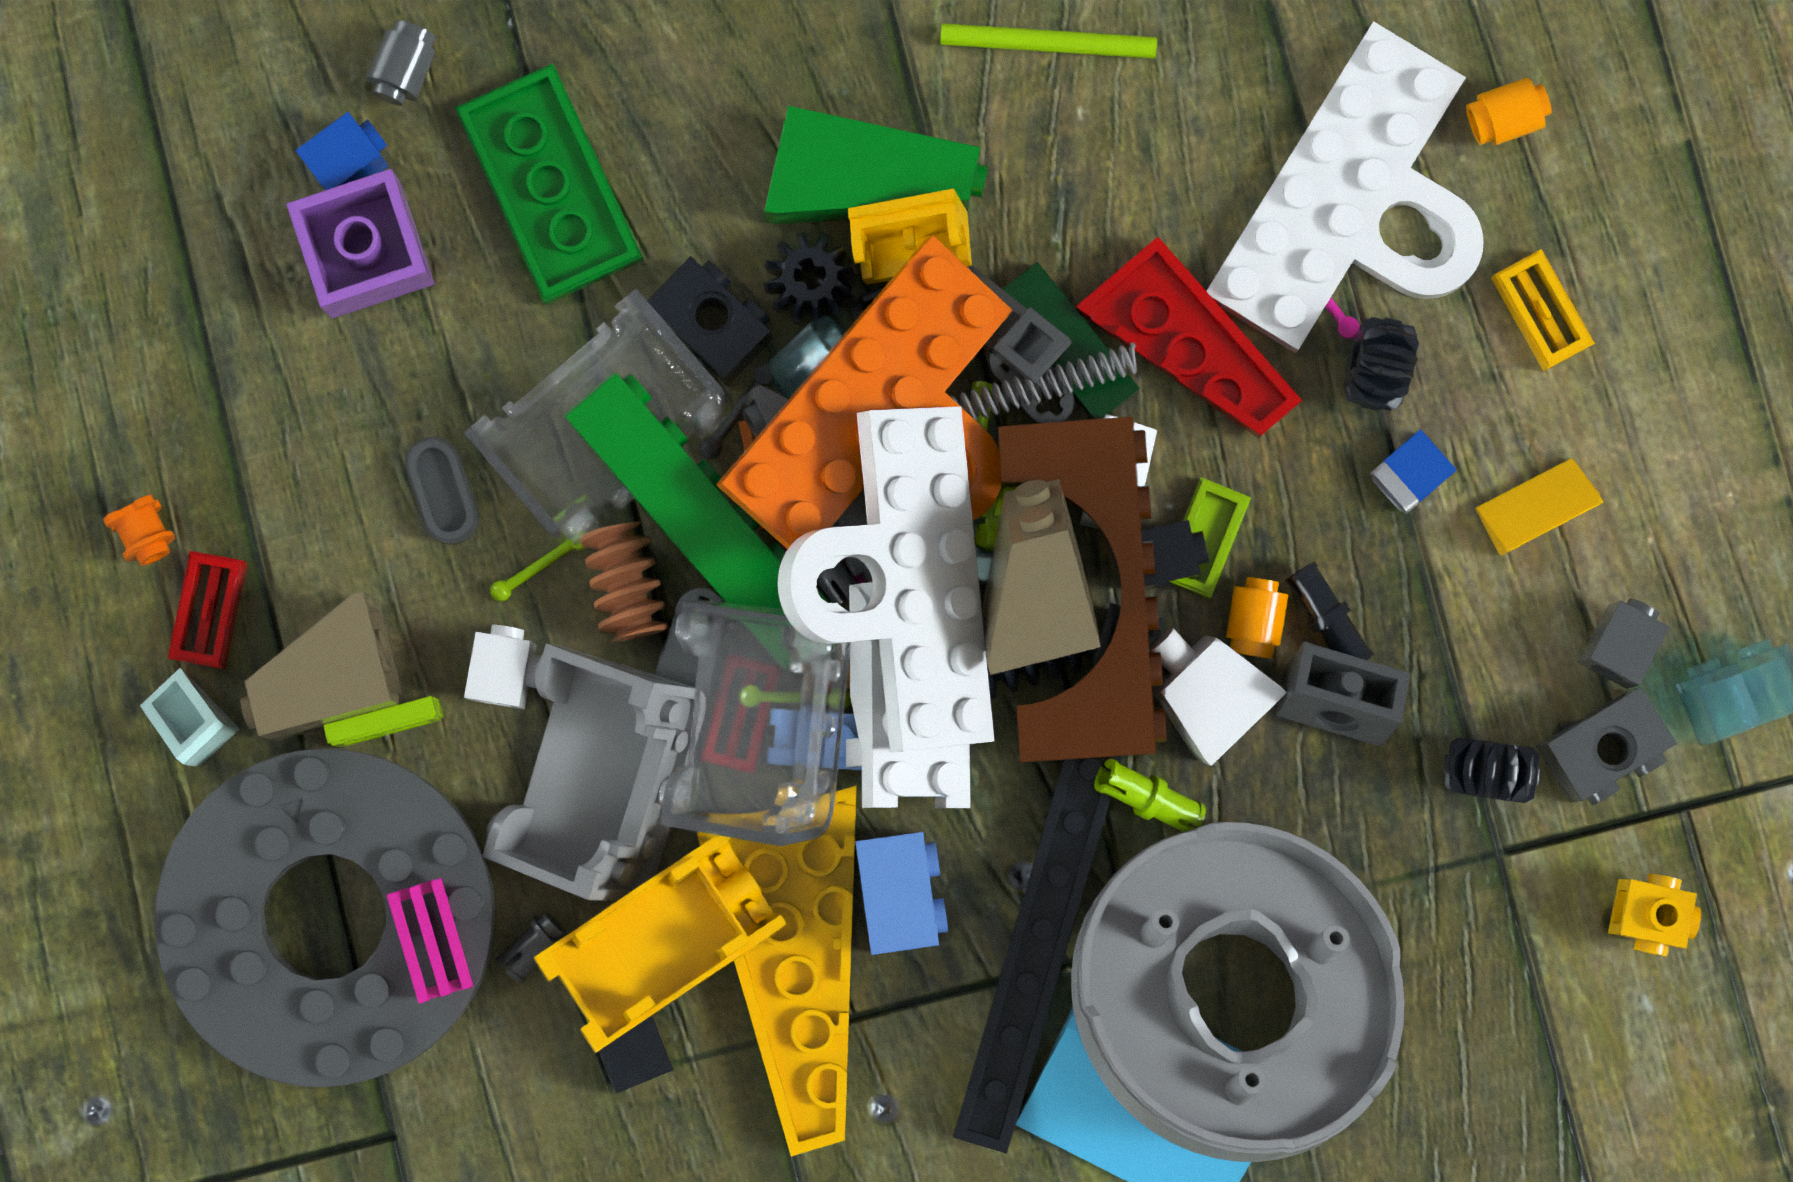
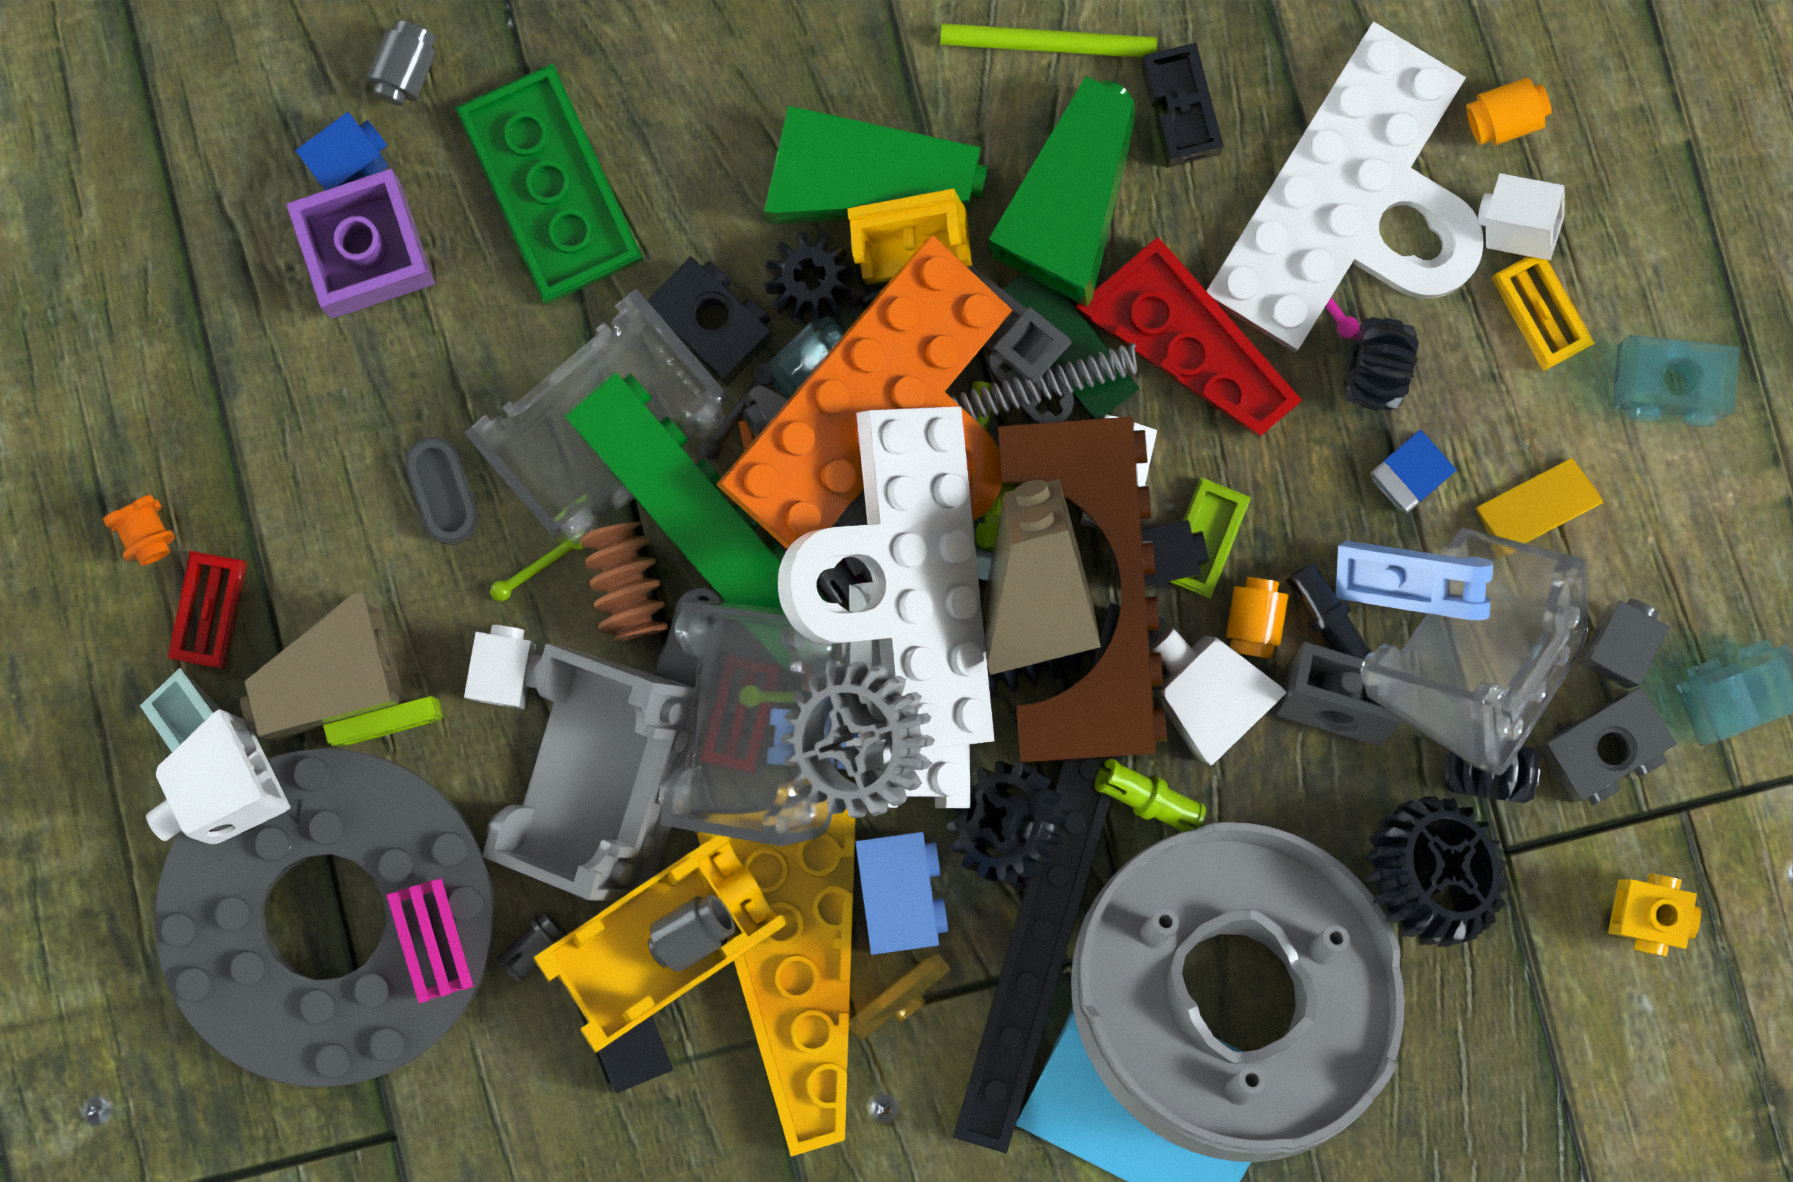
none -> white torso [146,709,291,845]
none -> dark grey brick [648,894,735,972]
none -> light grey gear [780,662,935,818]
none -> clear yellow plate [849,952,951,1041]
none -> black gear [947,761,1066,884]
none -> green slope [988,76,1136,307]
none -> black piece [1141,43,1224,168]
none -> light blue plate [1335,540,1493,620]
none -> clear windscreen [1360,527,1588,775]
none -> black gear [1364,795,1511,947]
none -> white brick [1478,173,1565,260]
none -> clear light blue brick [1612,335,1740,427]

